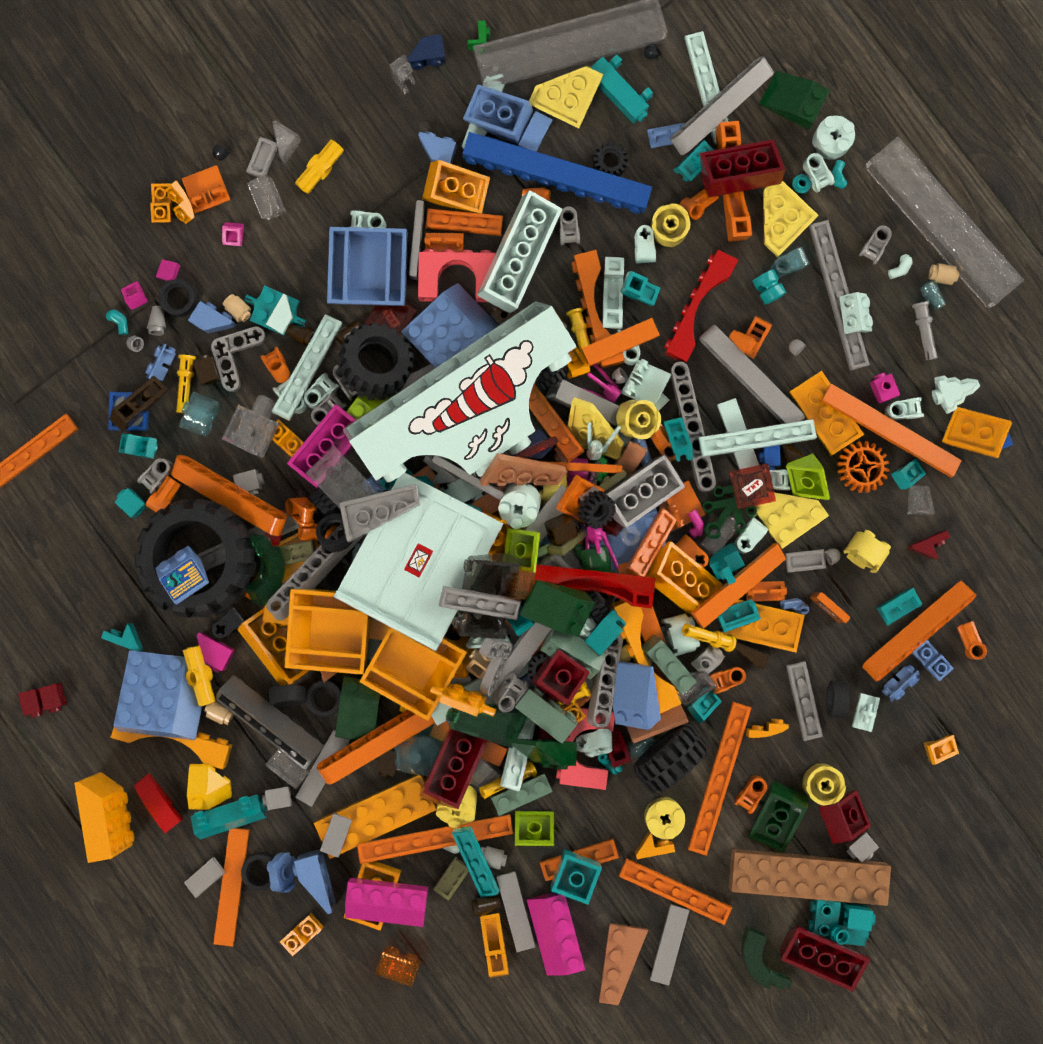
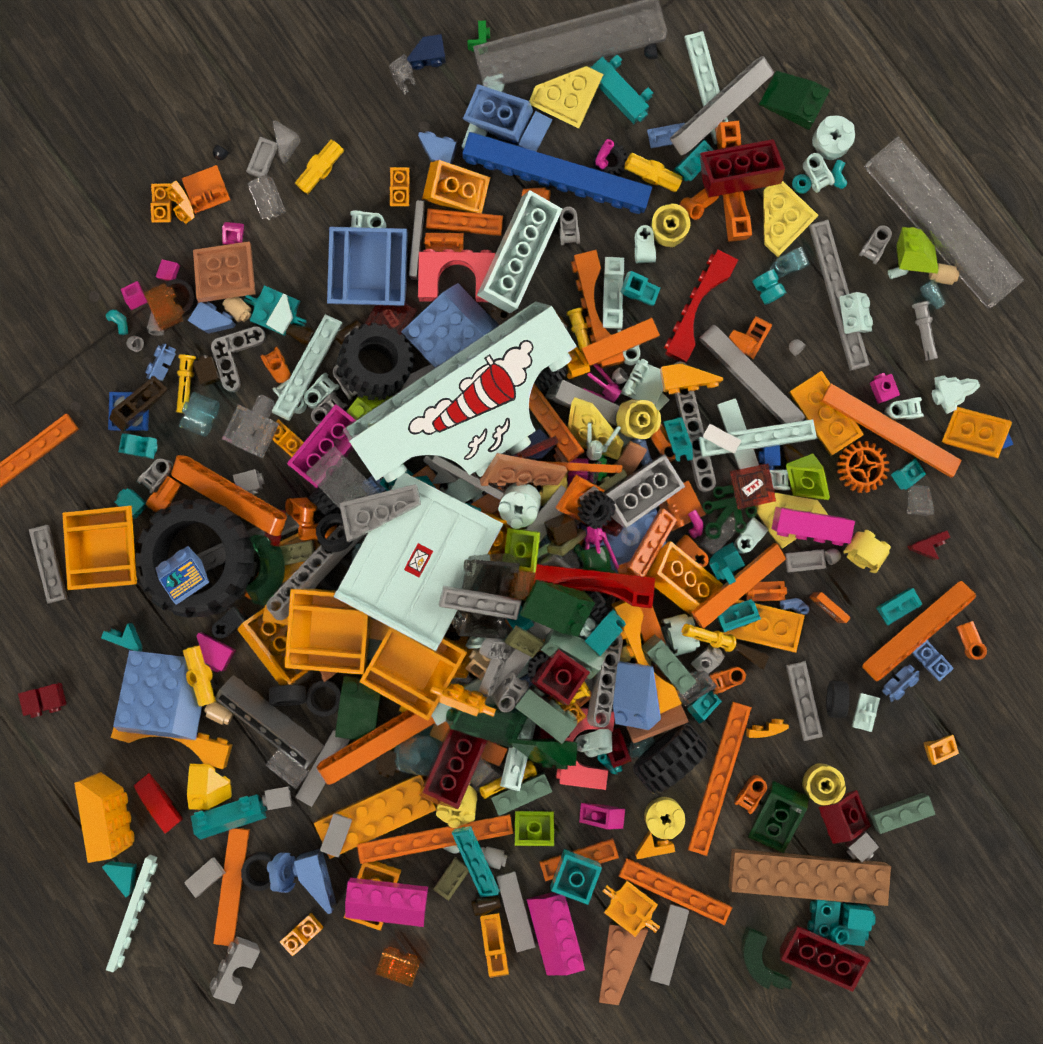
none -> light grey tile [29,525,68,604]
none -> light orange slope [62,506,137,590]
none -> teal slope [102,861,137,897]
none -> light aqua plate [106,855,158,972]
none -> clear orange brick [143,283,184,330]
none -> nougat plate [193,241,255,303]
none -> light grey arch [210,936,260,1004]
none -> light orange slope [390,168,410,206]
none -> olive plate [505,625,545,658]
none -> dark pink slope [579,803,625,829]
none -> dark pink arm [595,139,614,169]
none -> light orange plate [602,881,660,937]
none -> yellow piece [624,153,682,192]
none -> light orange slope [660,364,723,394]
none -> white sticker [703,424,741,453]
none -> dark pink brick [771,507,855,546]
none -> sand green brick [869,793,936,834]
none -> lime slope [896,227,939,274]

